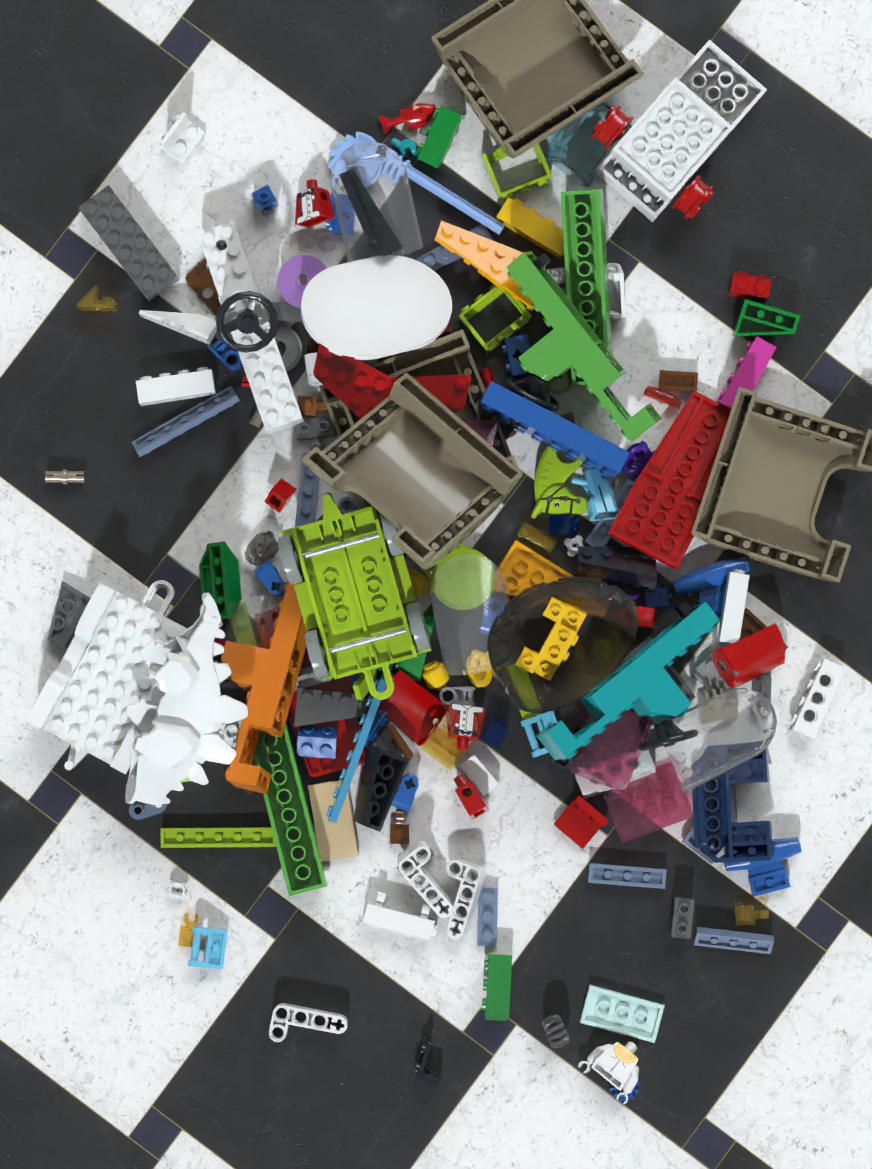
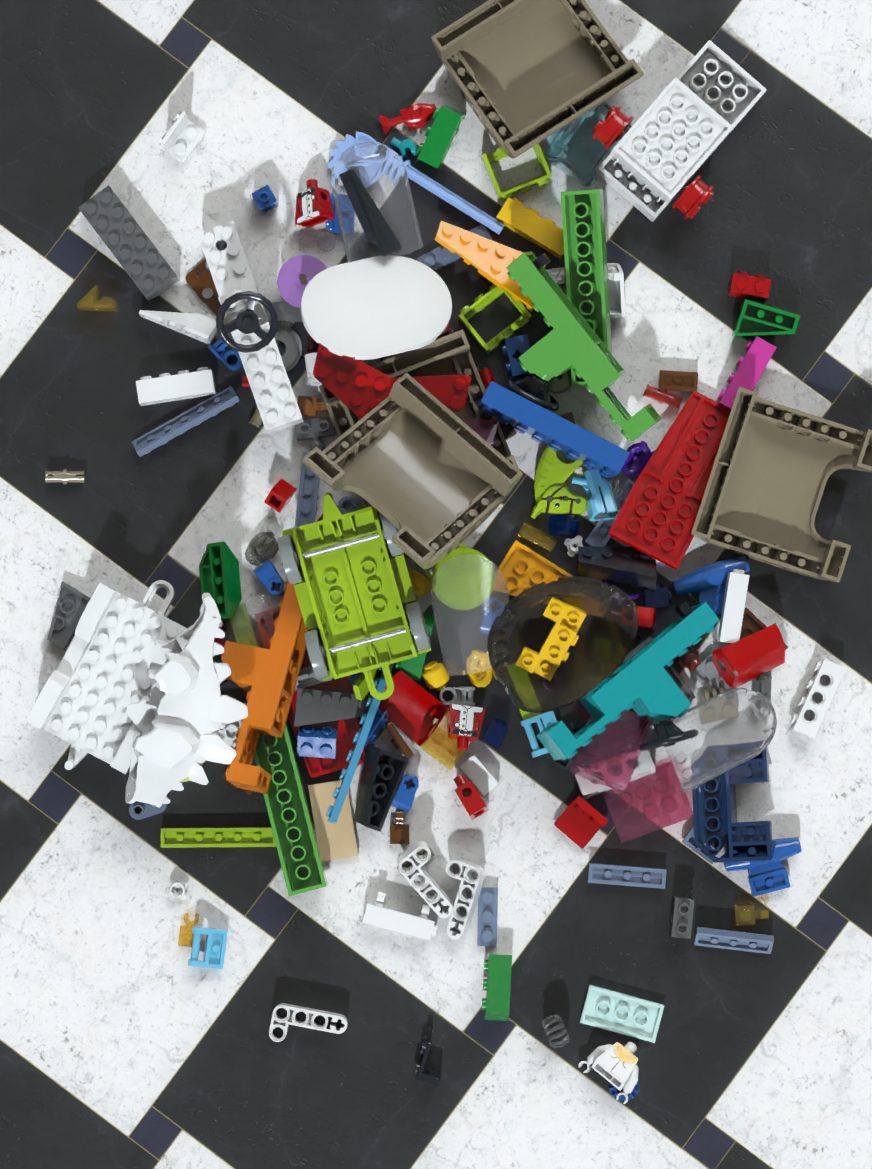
none -> clear red animal [677,645,702,671]

